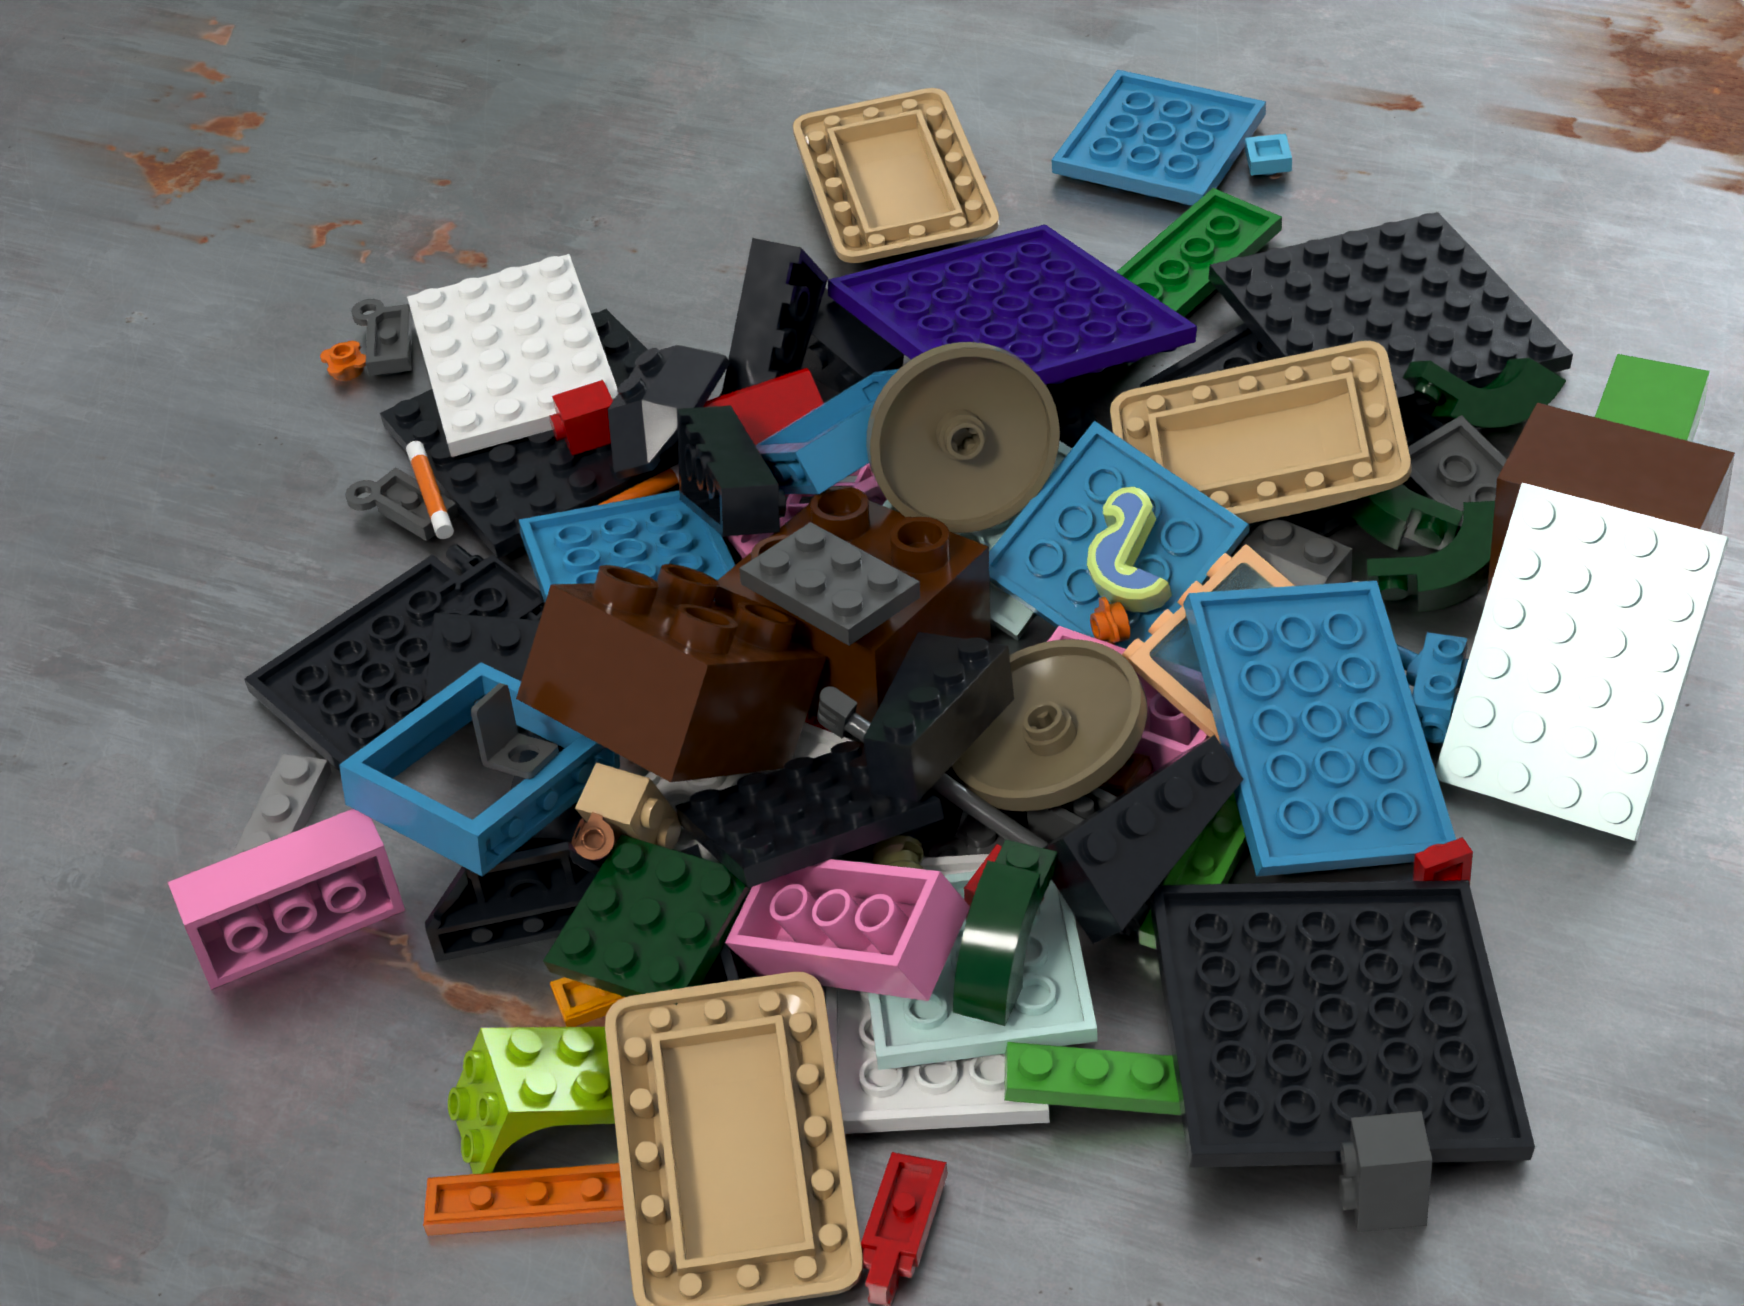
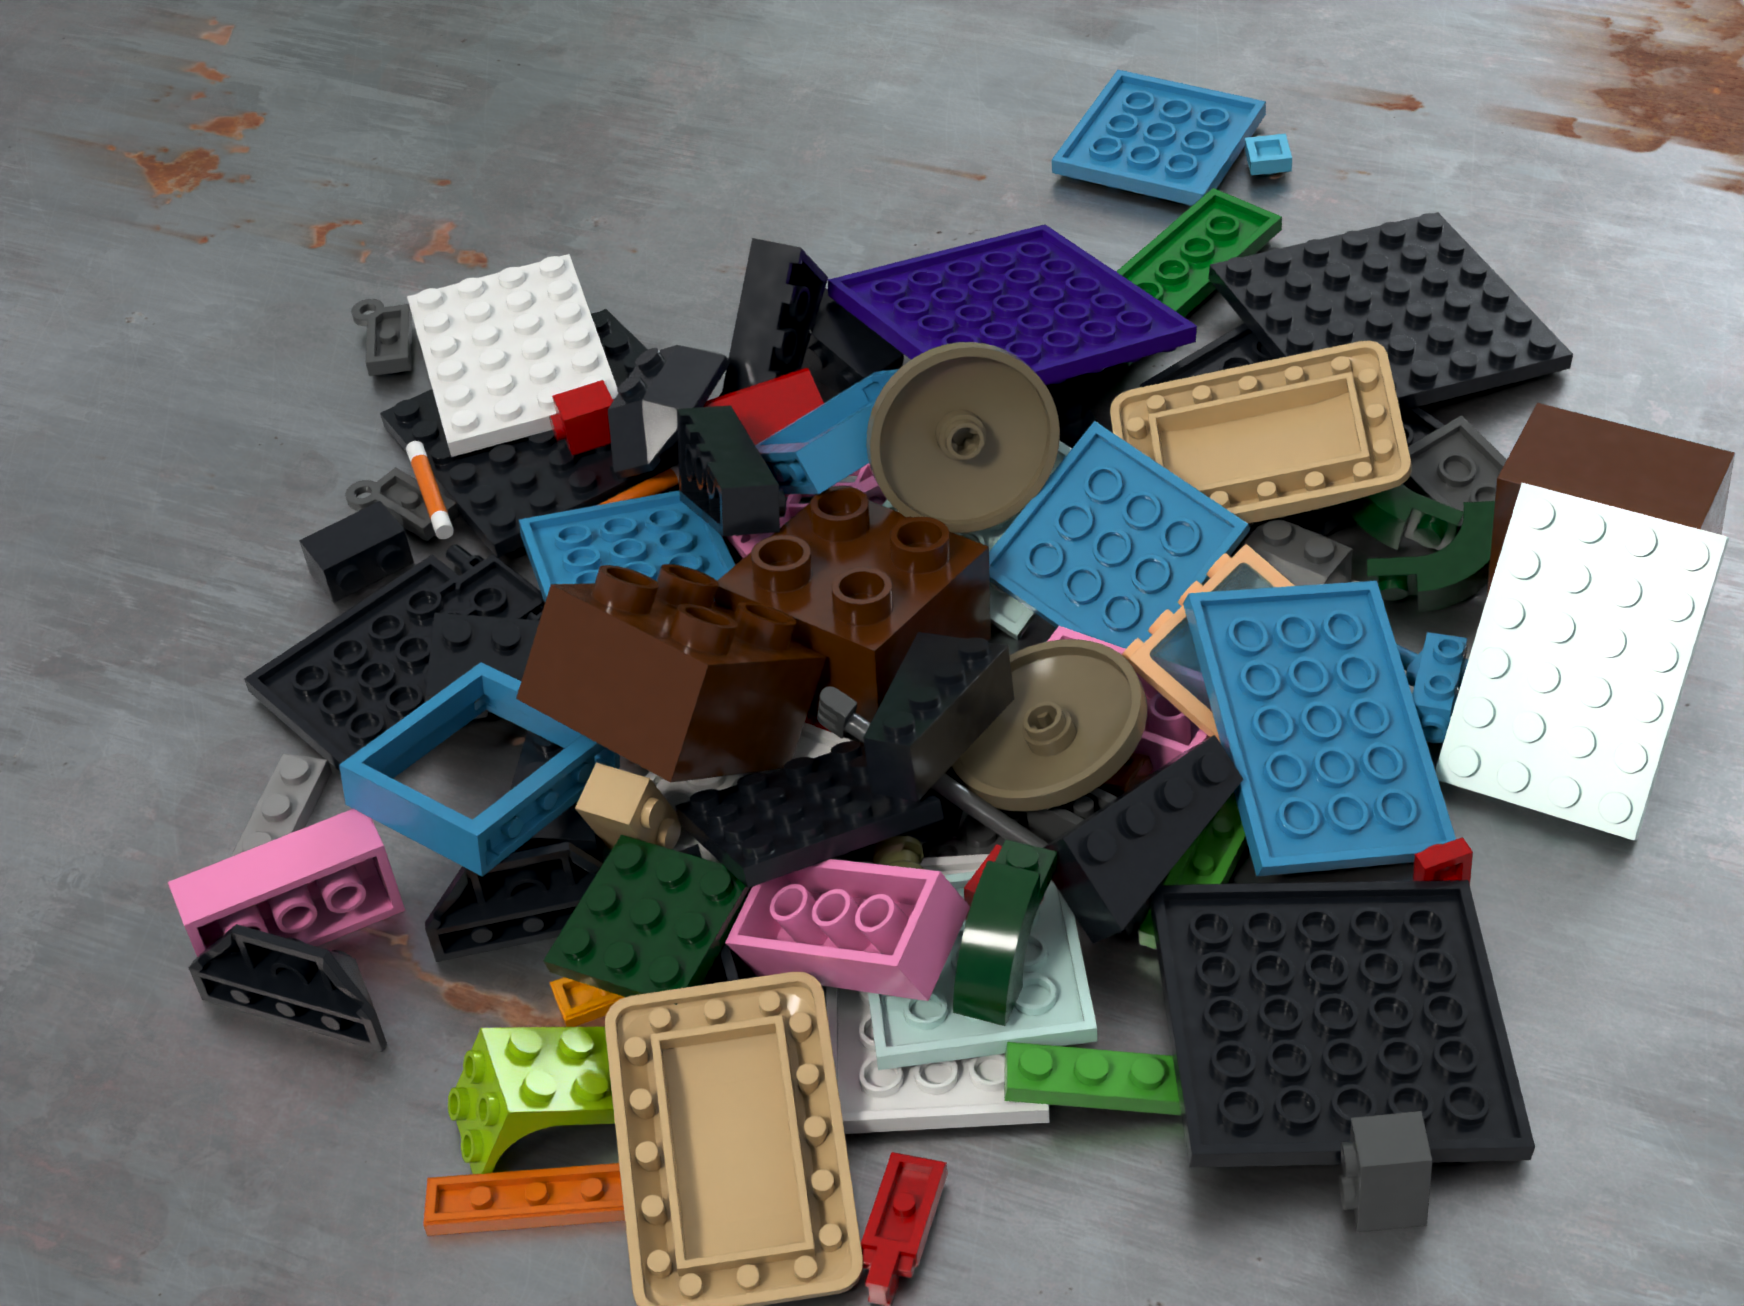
orange plate [320,341,366,381] -> none
dark grey bracket [471,683,559,779] -> none
pearl gold piece [572,812,615,861] -> none
dark grey plate [739,522,920,646] -> none
tan wedge [793,88,1000,263] -> none
yellowish green animal [1087,487,1172,612] -> none
orange plate [1090,597,1130,645] -> none
dark green arch [1402,358,1566,428] -> none
bright green brick [1595,354,1710,442] -> none
none -> black wedge [189,924,387,1052]
none -> black brick [299,501,414,603]

